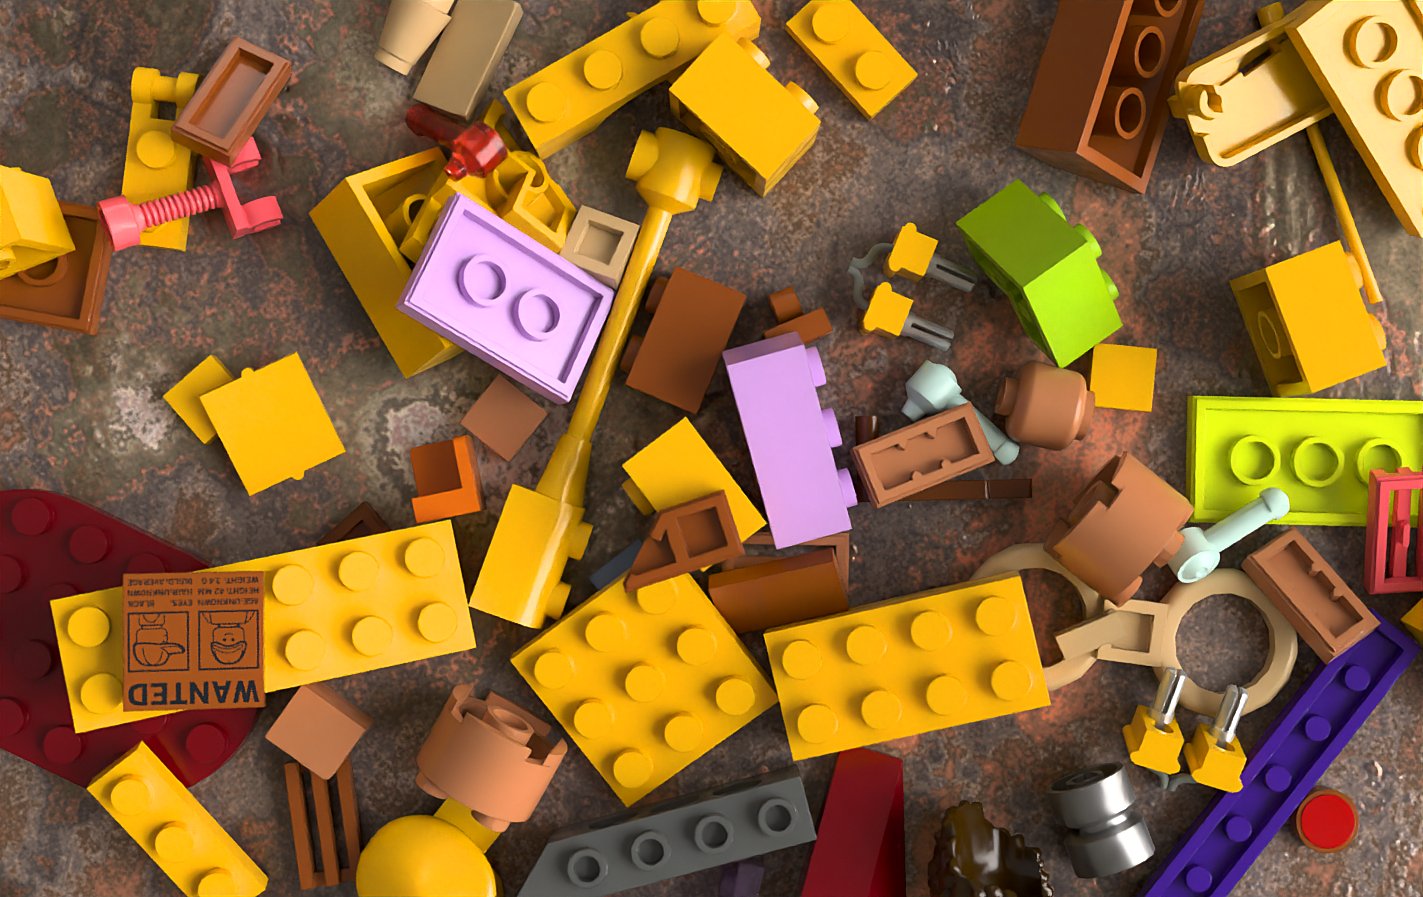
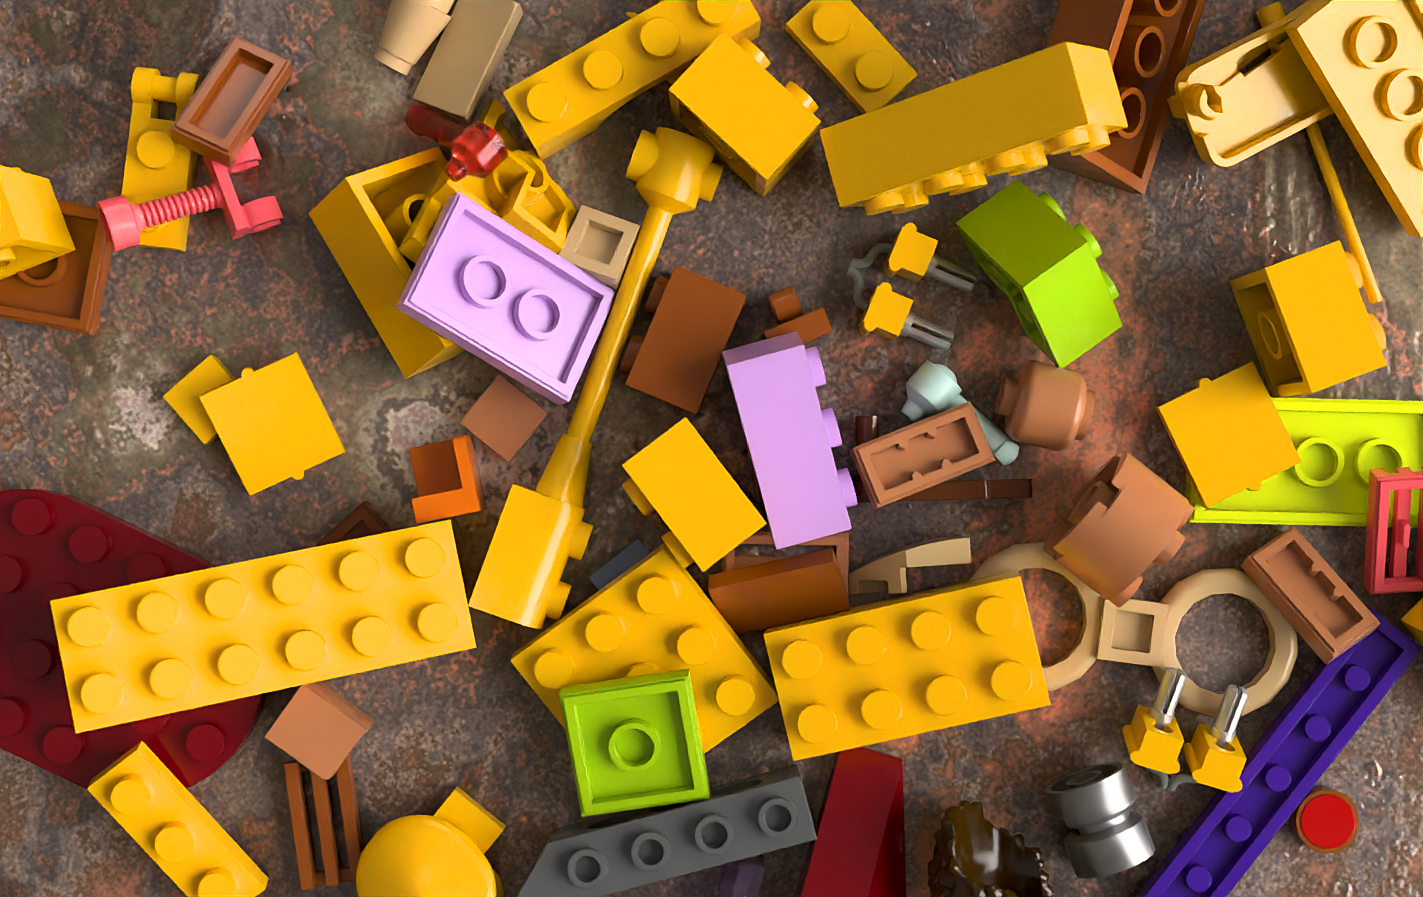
dark orange tile [123,571,266,712] -> none
nougat brick [415,685,568,832] -> none
dark orange tile [622,490,745,593] -> none
tan tile [1053,608,1127,662] -> none
yellow tile [1086,343,1157,413] -> none
light aqua piece [1167,487,1289,583] -> none
none -> lime tile [559,669,710,817]
none -> yellow brick [819,41,1128,215]
none -> tan slope [848,535,971,594]
none -> yellow piece [1155,361,1302,508]

